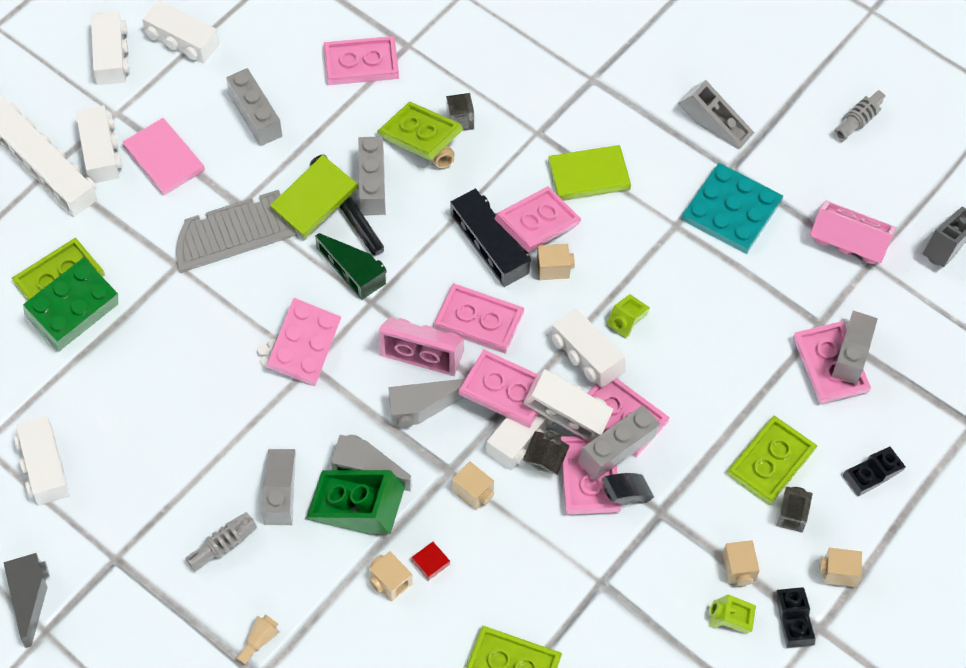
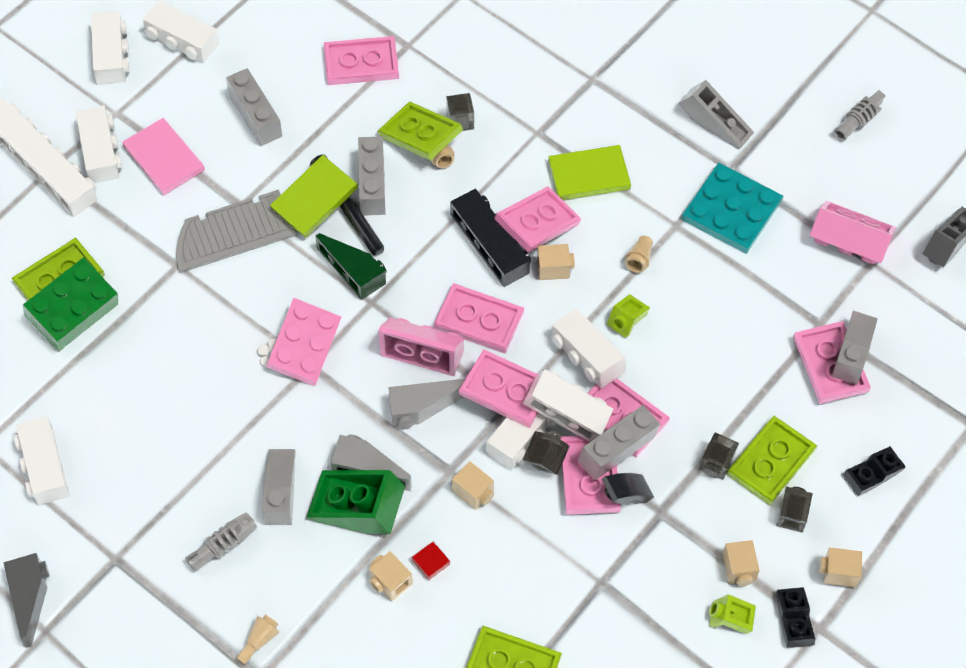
none -> tan cone [625,235,653,273]
none -> clear smoke brick [699,432,739,480]

